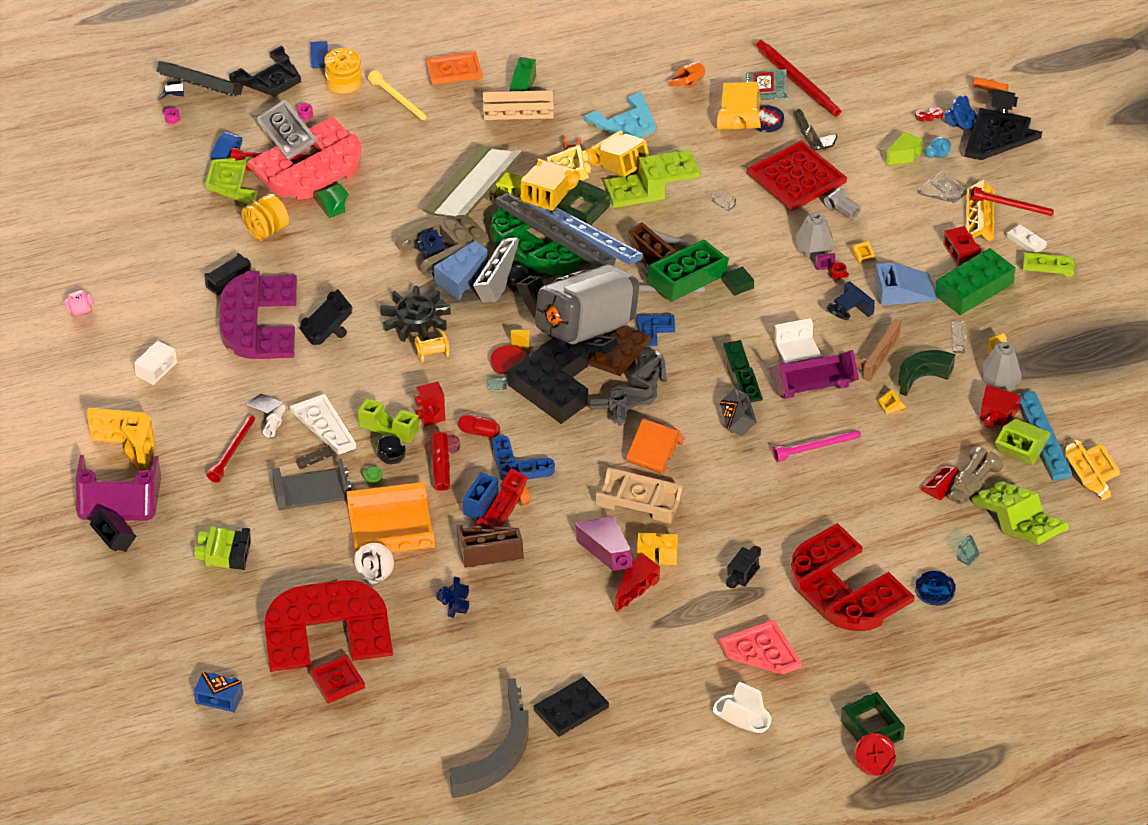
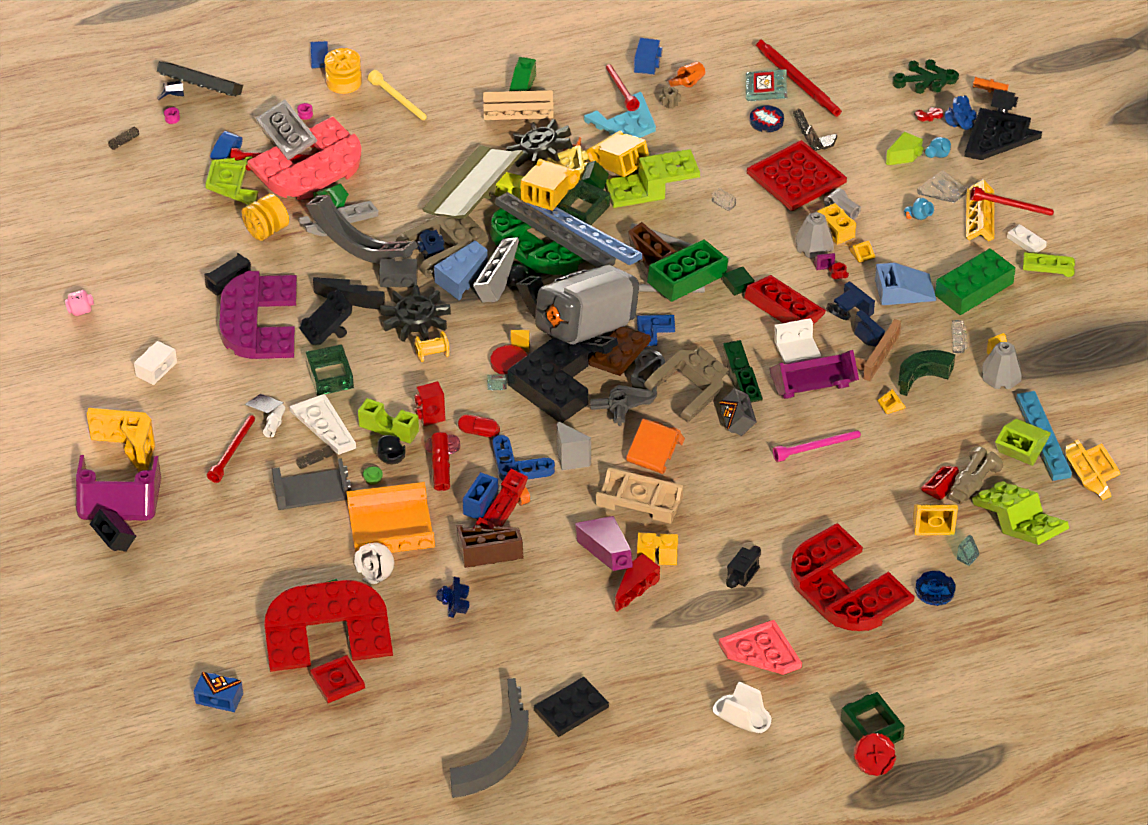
lime hips [194,526,251,570] -> none
black wing [229,46,301,97] -> none
orange plate [426,52,482,85] -> none
yellow piece [717,82,761,130] -> none
red brick [943,226,981,267] -> none
red torso [980,385,1021,429] -> none
none -> clear smoke axle [108,127,139,150]
none -> light grey piece [299,201,379,236]
none -> clear green window [305,344,354,396]
none -> dark grey arch [306,195,418,264]
none -> black slope [313,277,385,310]
none -> dark grey brick [379,259,418,287]
none -> pearl dark grey gear [506,119,572,168]
none -> light grey slope [557,422,591,470]
none -> dark green piece [581,161,609,193]
none -> red piece [606,64,640,111]
none -> blue brick [634,38,663,75]
none -> dark tan plate [644,346,729,423]
none -> dark tan gear [659,87,681,108]
none -> red slope [744,275,826,325]
none -> yellow brick [817,203,856,245]
none -> dark blue slope [854,310,885,347]
none -> dark green plant [892,59,959,94]
none -> dark azure animal [904,198,934,220]
none -> yellow slope [913,504,958,535]

